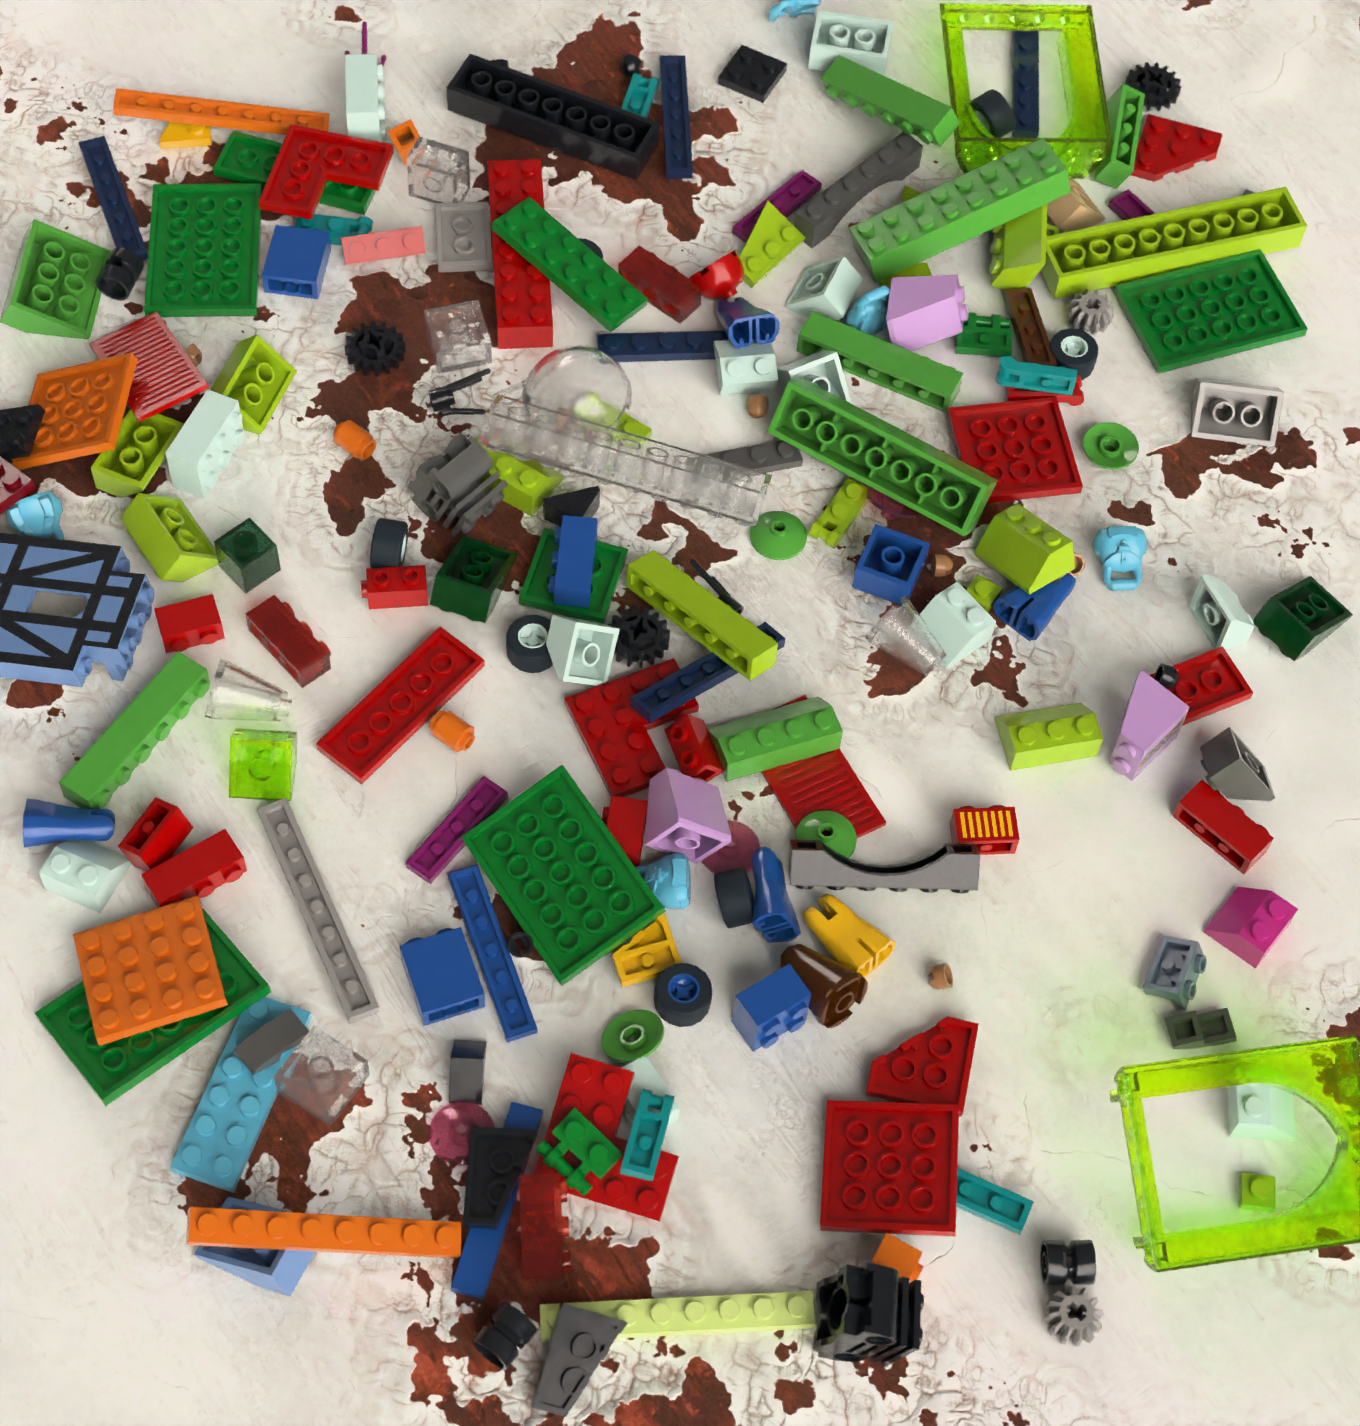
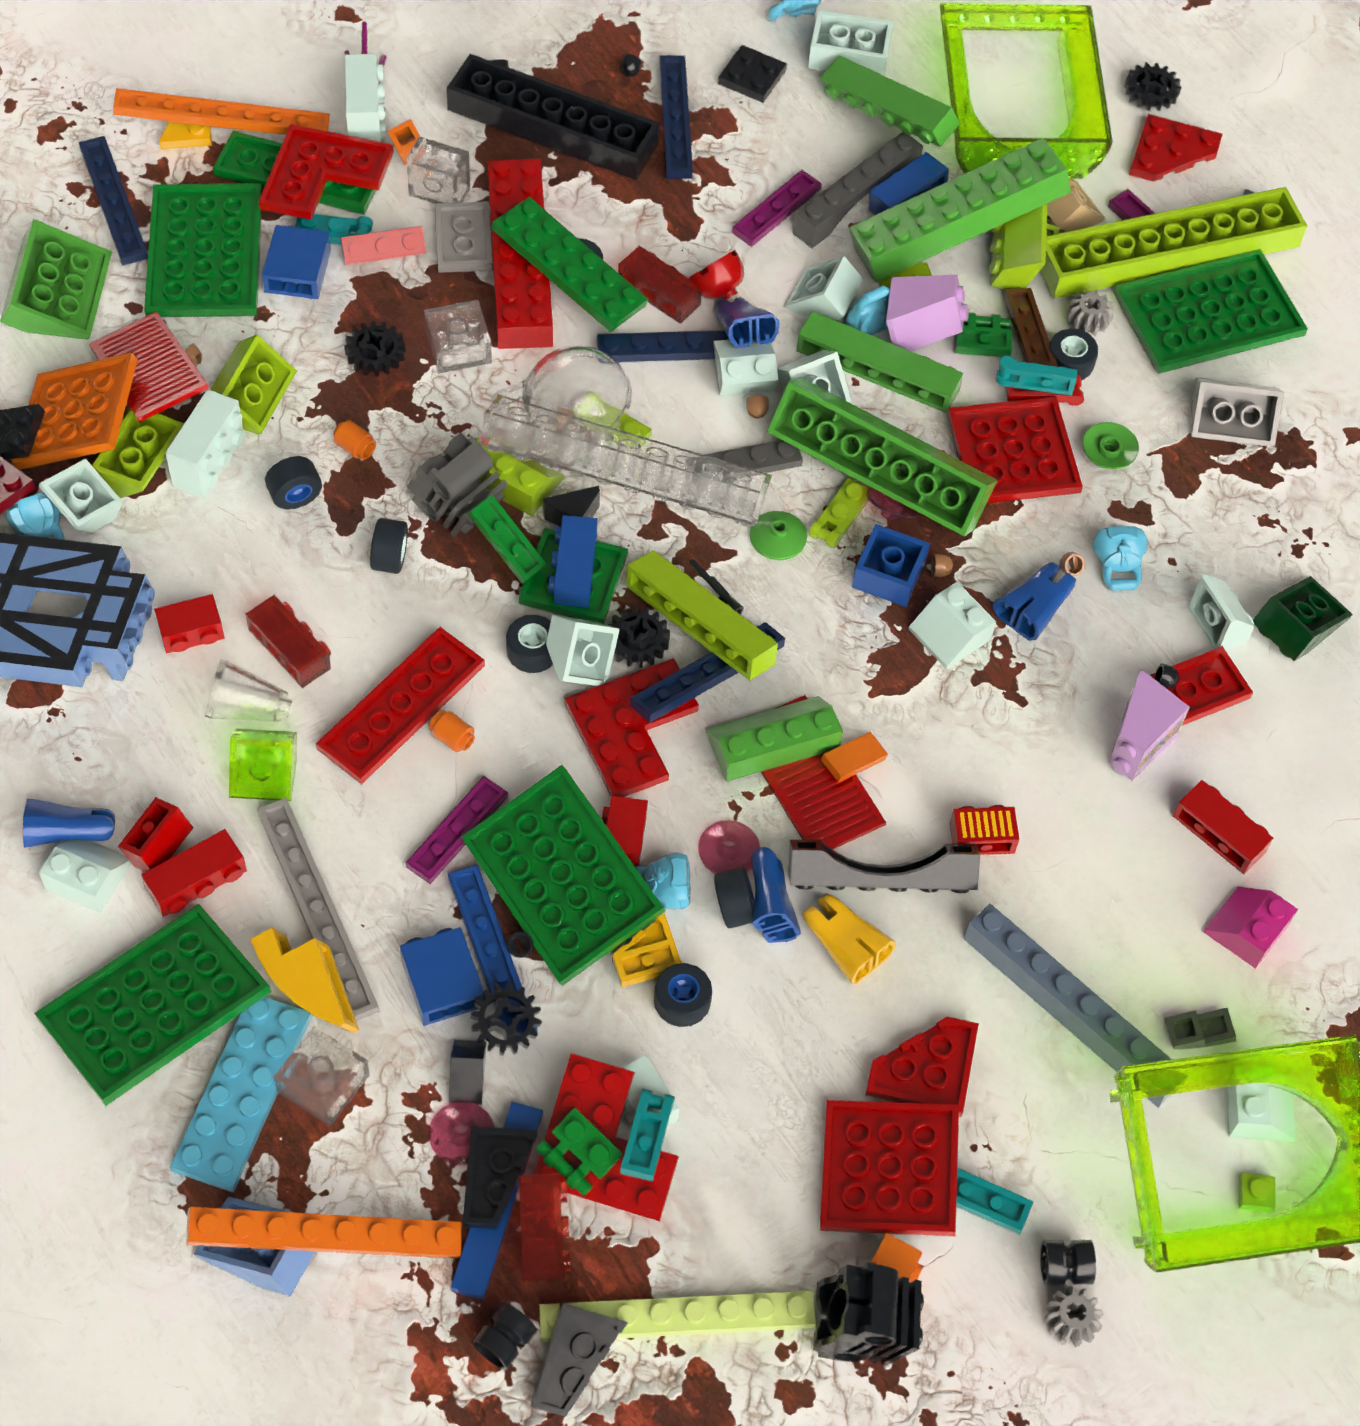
bright green brick [59,651,210,808] -> none
orange plate [73,896,228,1046] -> none
black wheel [95,247,144,300] -> none
lime slope [120,493,223,582] -> none
clear green head [214,517,281,594] -> none
dark grey slope [233,1009,310,1075] -> none
red brick [361,565,428,609] -> none
black plant [429,368,491,416] -> none
dark green slope [430,535,518,623] -> none
bright green dish [601,1010,664,1063] -> none
teal plate [621,73,660,118] -> none
lavender slope [644,768,731,864] -> none
red brick [664,714,725,783] -> none
blue brick [731,964,811,1052] -> none
lime wing [739,201,806,288] -> none
reddish brown cone [780,944,868,1028] -> none
bright green dish [795,810,857,858] -> none
clear cone [865,596,947,677] -> none
medium nougat hinge [927,963,953,990] -> none
lime plate [966,574,1002,612] -> none
black wheel [969,89,1015,142] -> none
lime slope [974,503,1075,595] -> none
lime slope [994,703,1103,771] -> none
dark blue plate [1012,18,1039,139] -> none
bright green brick [1094,83,1145,189] -> none
sand blue bracket [1142,935,1207,1010] -> none
dark grey slope [1200,727,1275,801] -> none
none -> light aqua slope [39,459,123,533]
none -> yellow slope [250,928,359,1033]
none -> black wheel [265,456,322,510]
none -> green plate [467,494,546,583]
none -> black gear [470,983,542,1056]
none -> orange tile [821,732,888,783]
none -> blue brick [868,152,949,215]
none -> sand blue brick [964,903,1187,1108]

